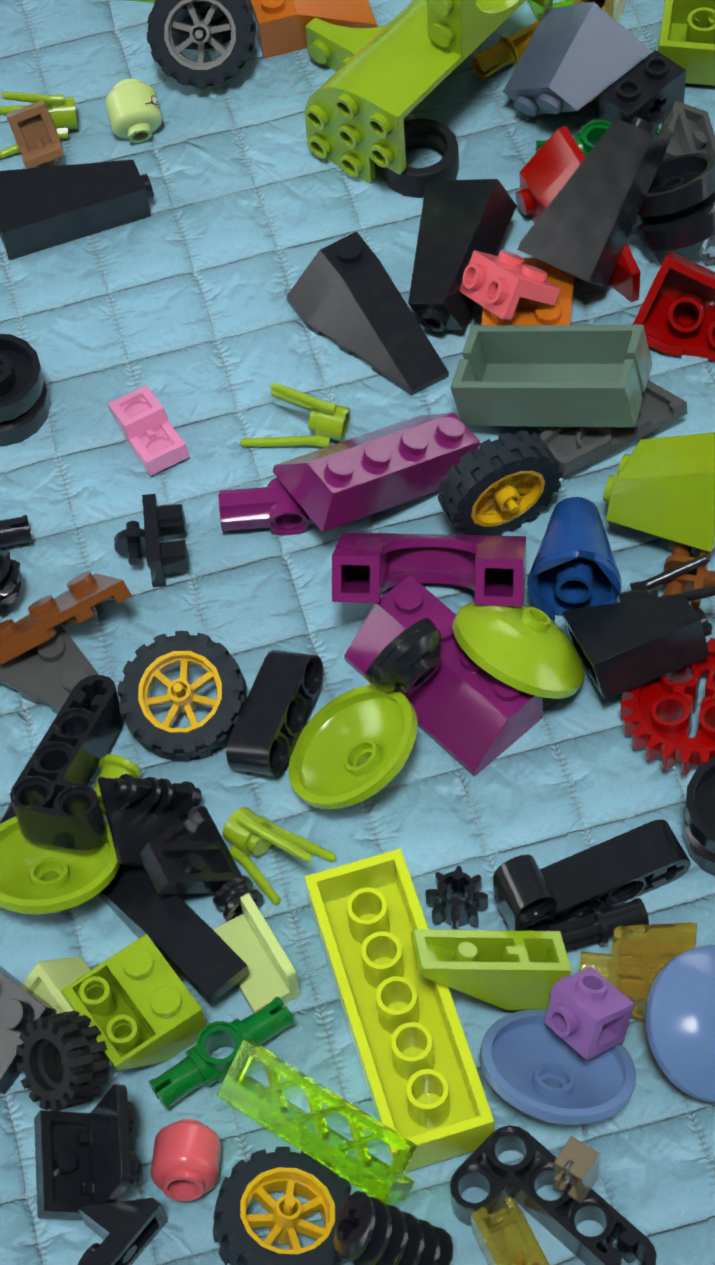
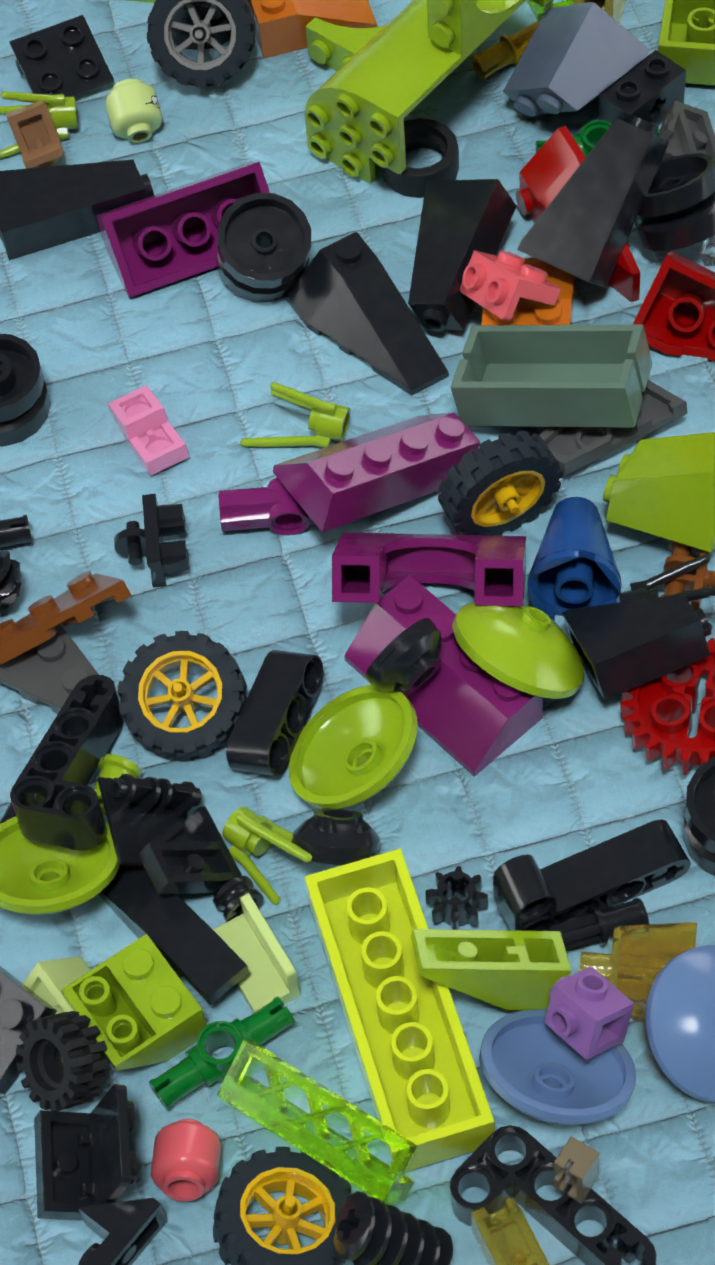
none -> black hinge [9,15,114,97]
none -> magenta slope [95,162,270,298]
none -> black wheel [217,193,311,302]
none -> black piece [291,808,381,865]

